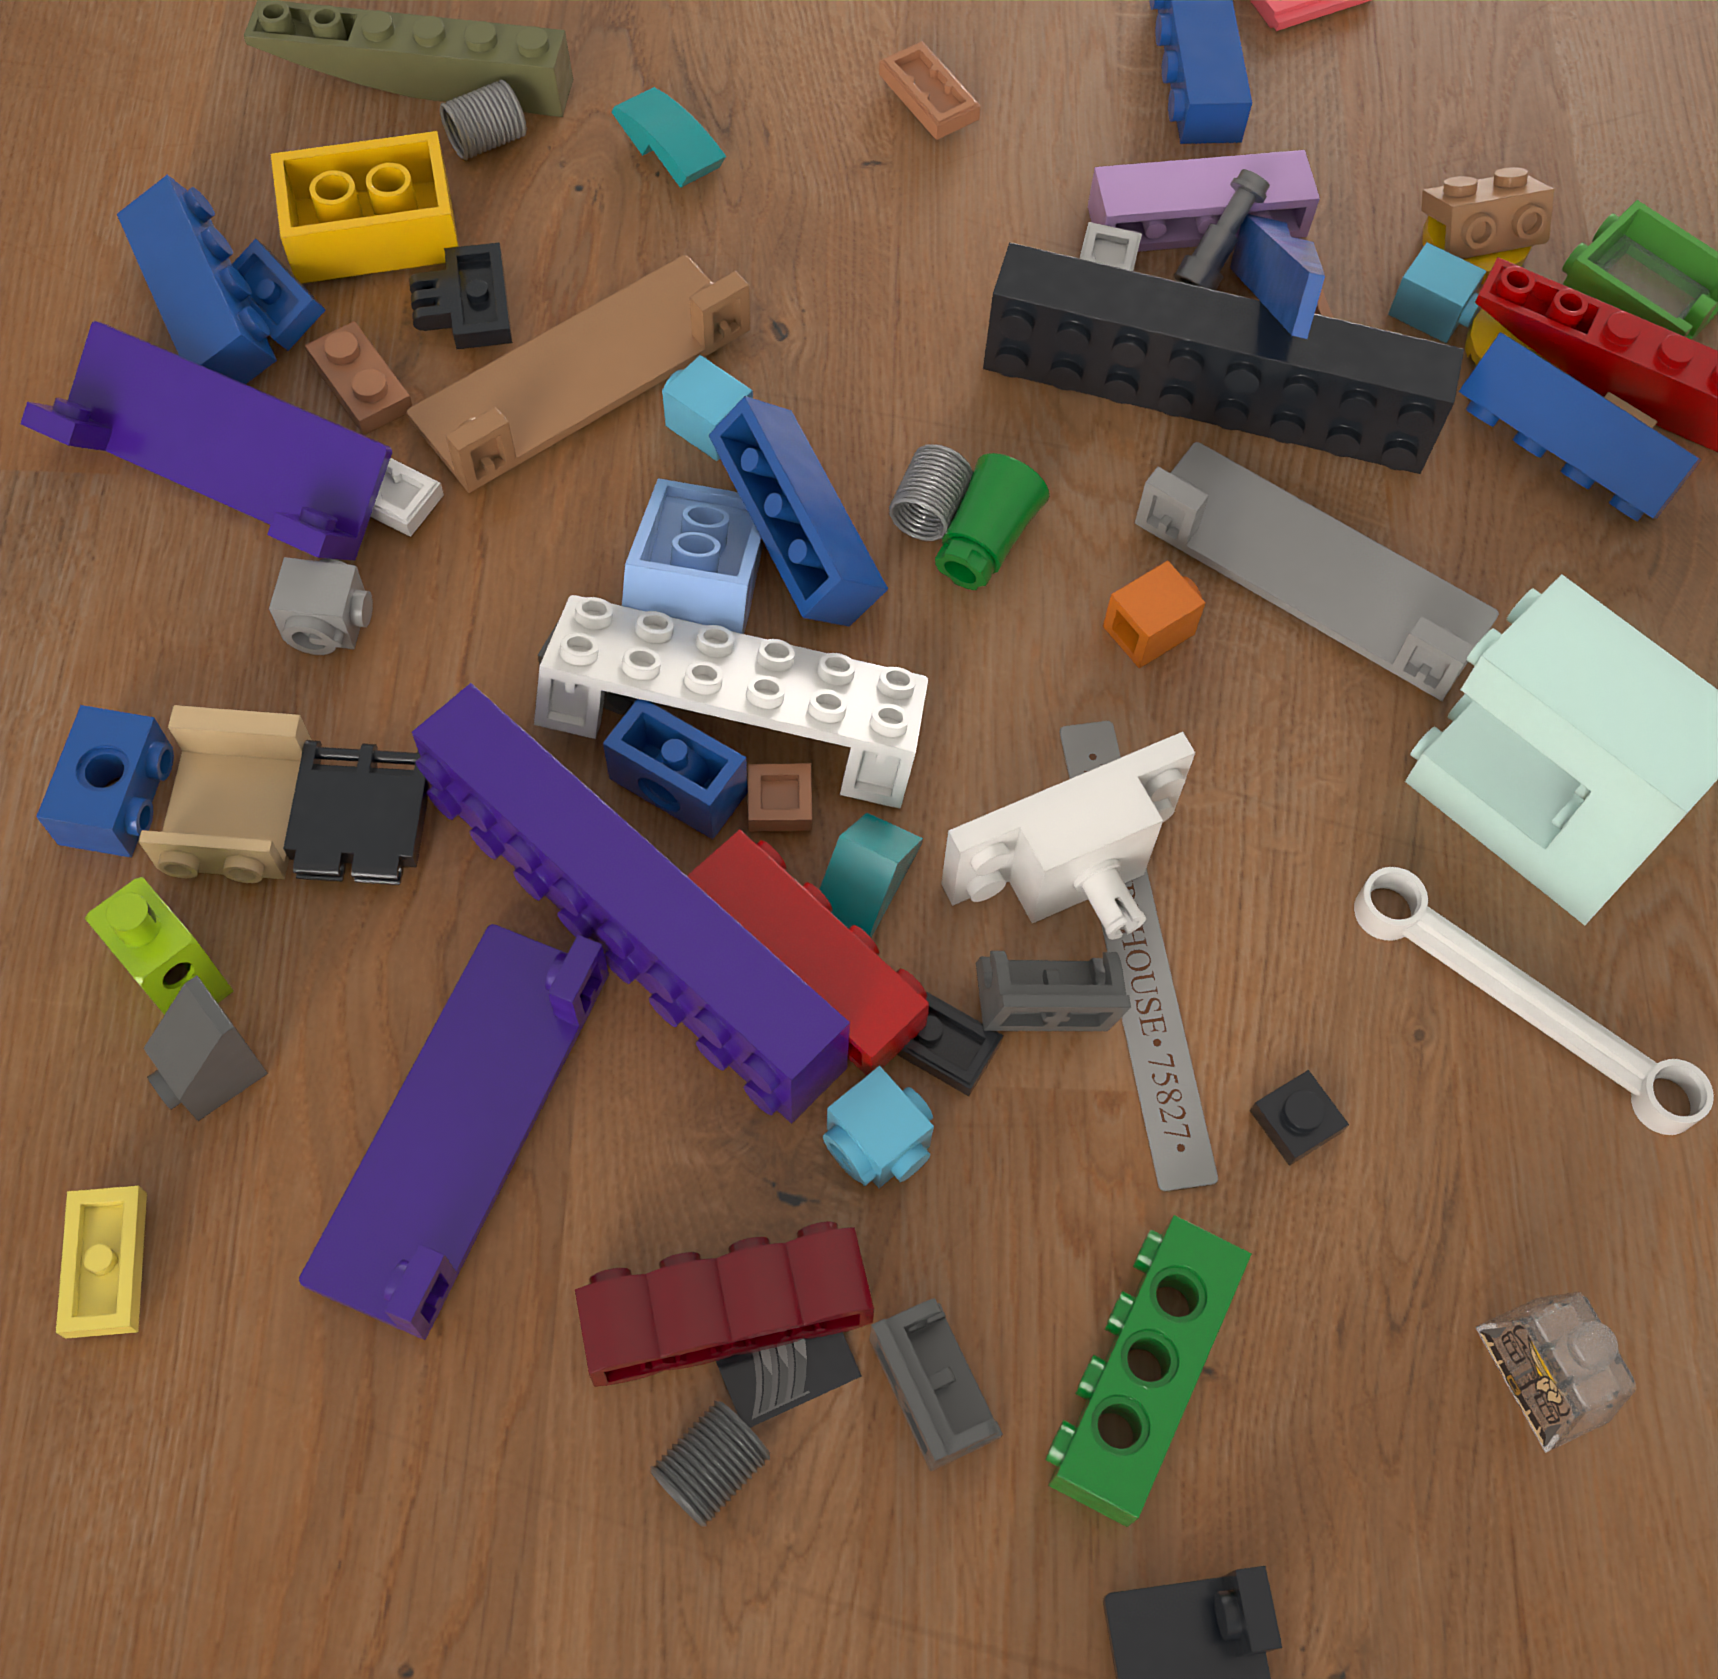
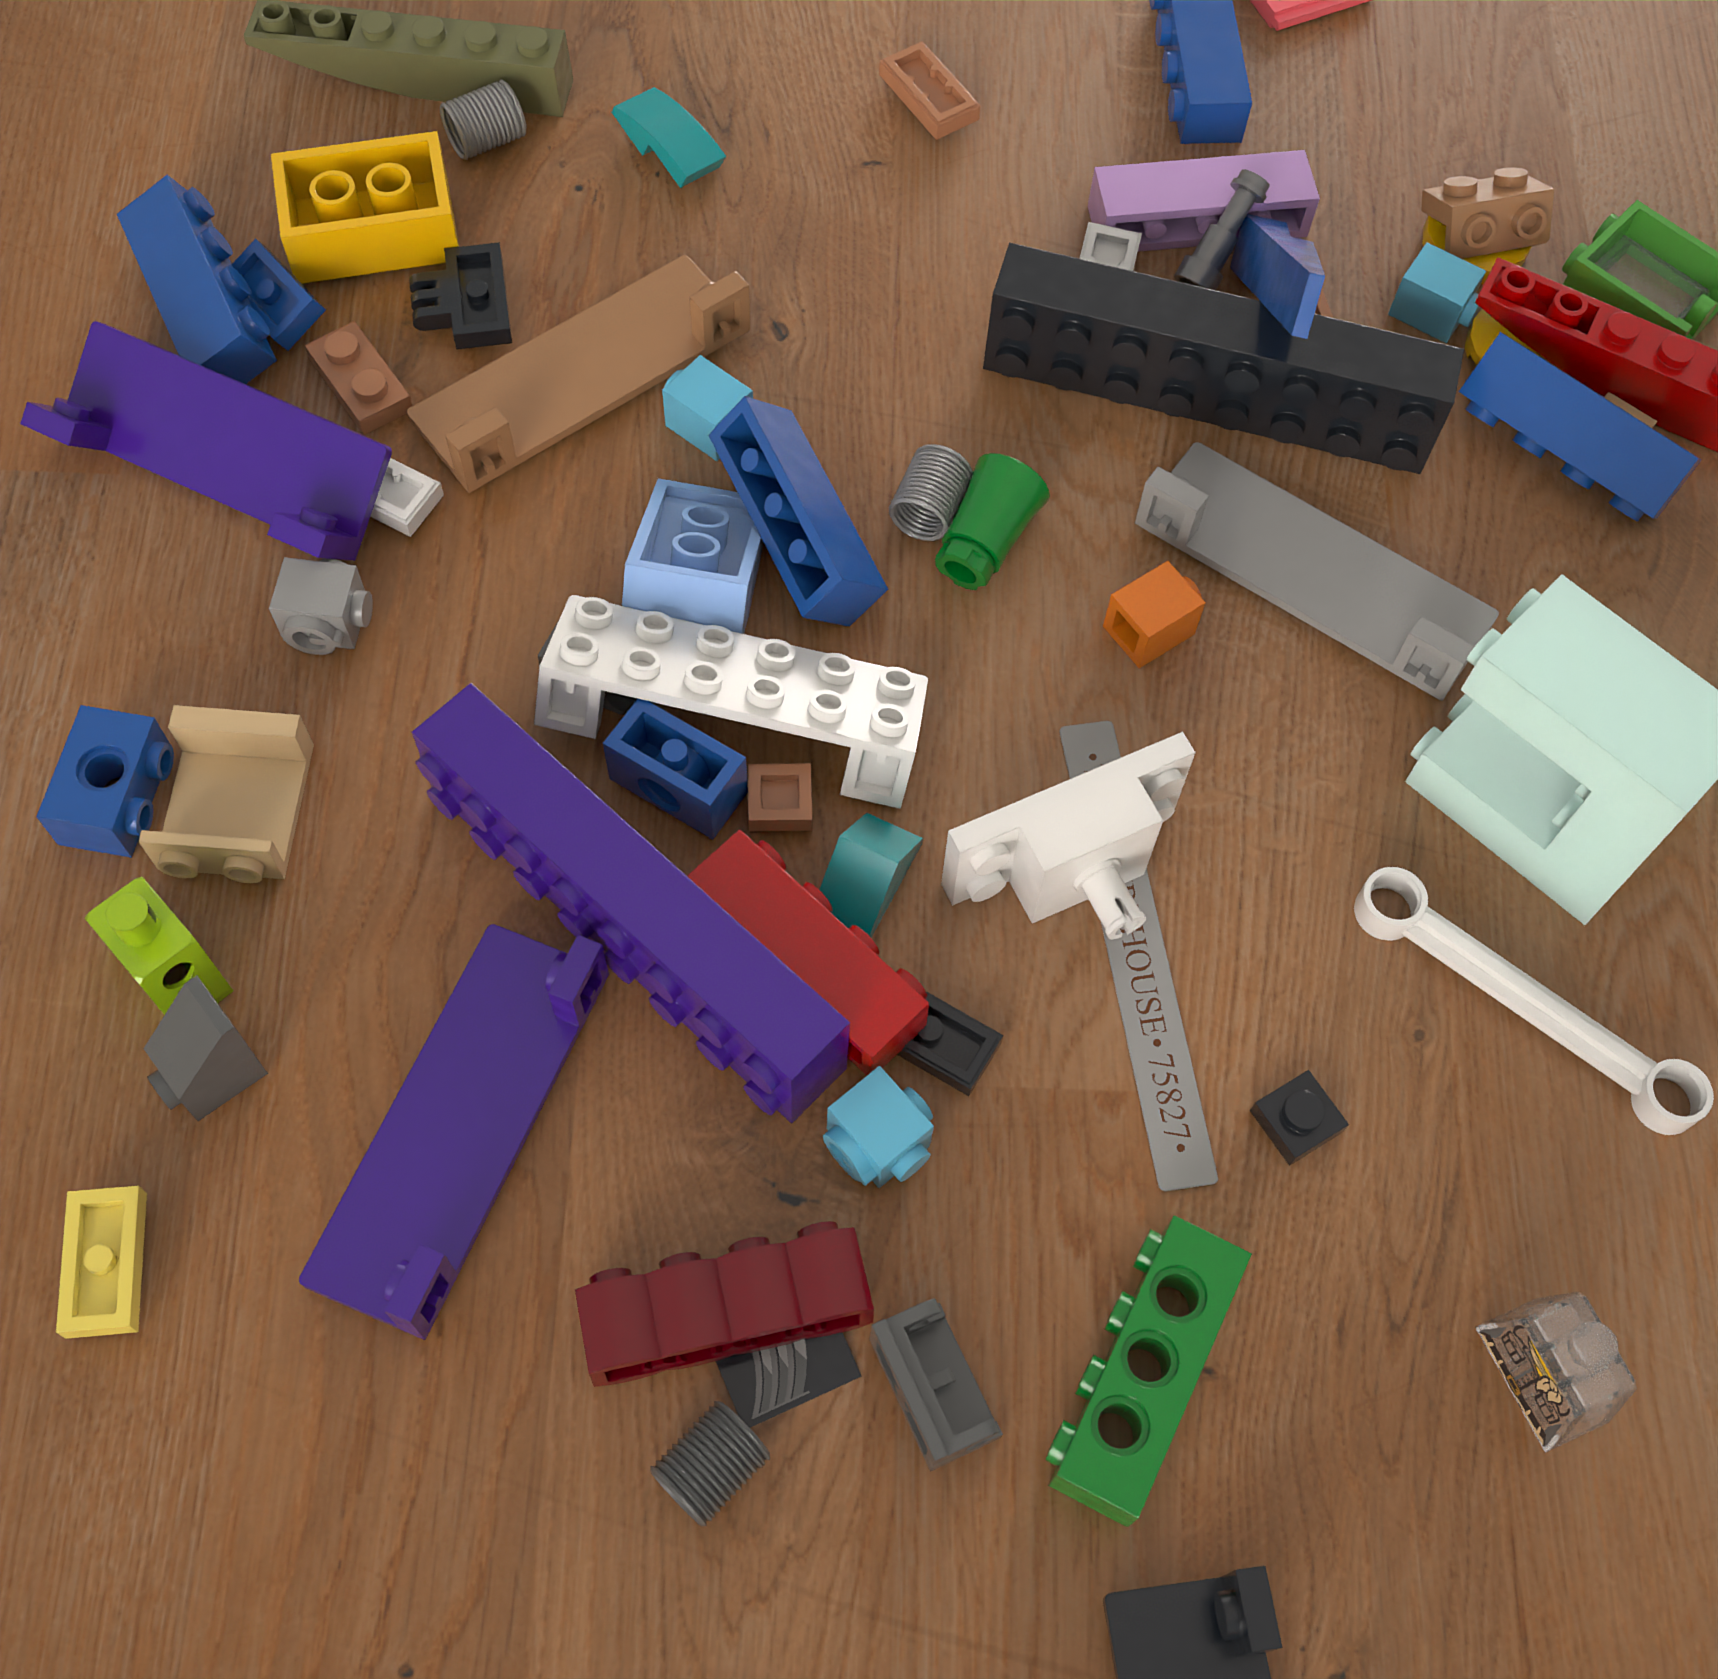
black plate [283,740,431,885] -> none
dark grey hinge [975,951,1131,1031] -> none

